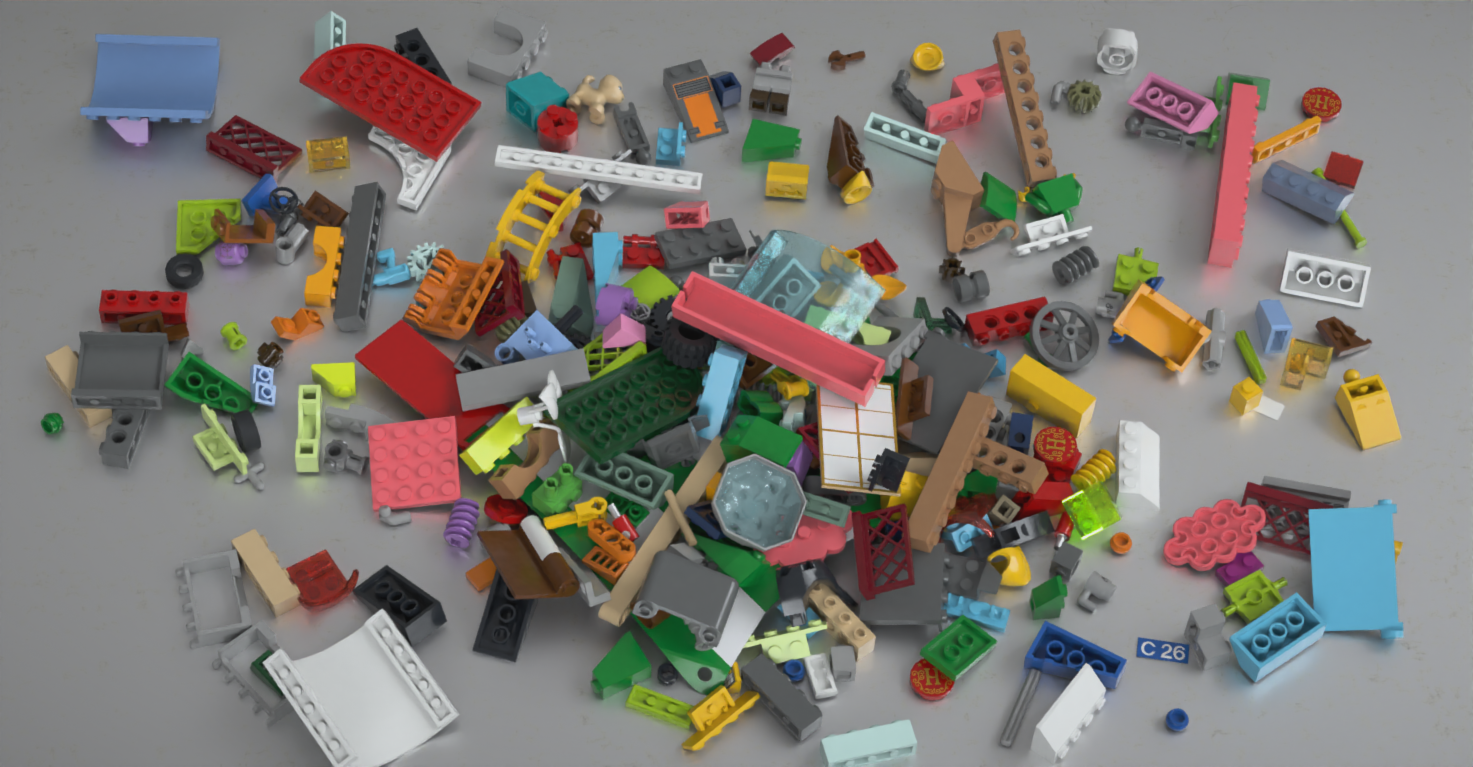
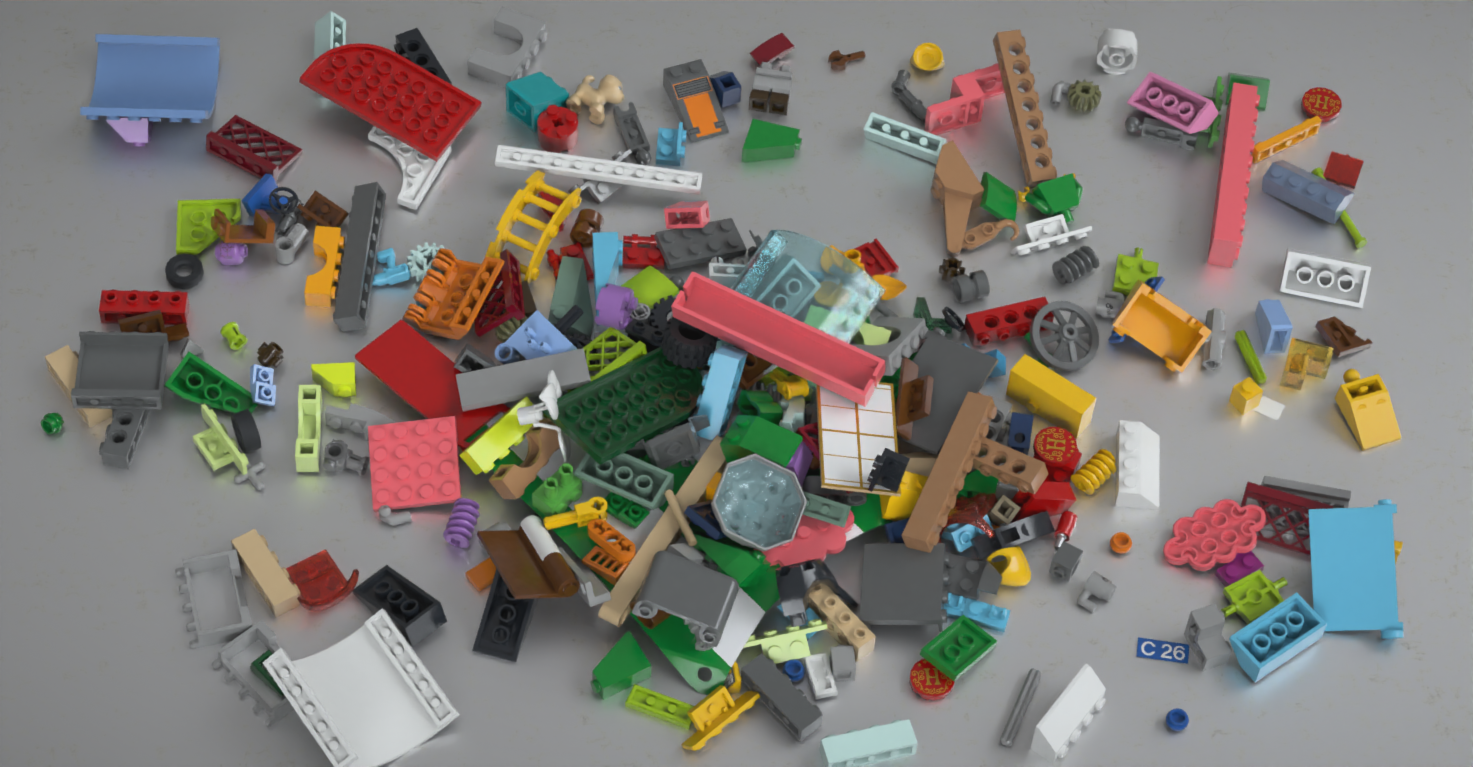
orange slope [271,308,324,340] -> none
clear yellow brick [306,136,351,173] -> none
red tile [484,494,528,524] -> none
bright pink slope [603,313,646,348] -> none
red piece [607,503,640,542] -> none
black bush [657,663,678,686] -> none
yellow bracket [765,161,809,200] -> none
reddish brown wedge [827,115,874,189] -> none
yellow piece [840,170,872,204] -> none
dark red fence [852,503,915,601] -> none
blue wedge [1024,621,1127,689] -> none
green slope [1029,575,1068,620] -> none
clear neon green slope [1061,478,1122,540] -> none

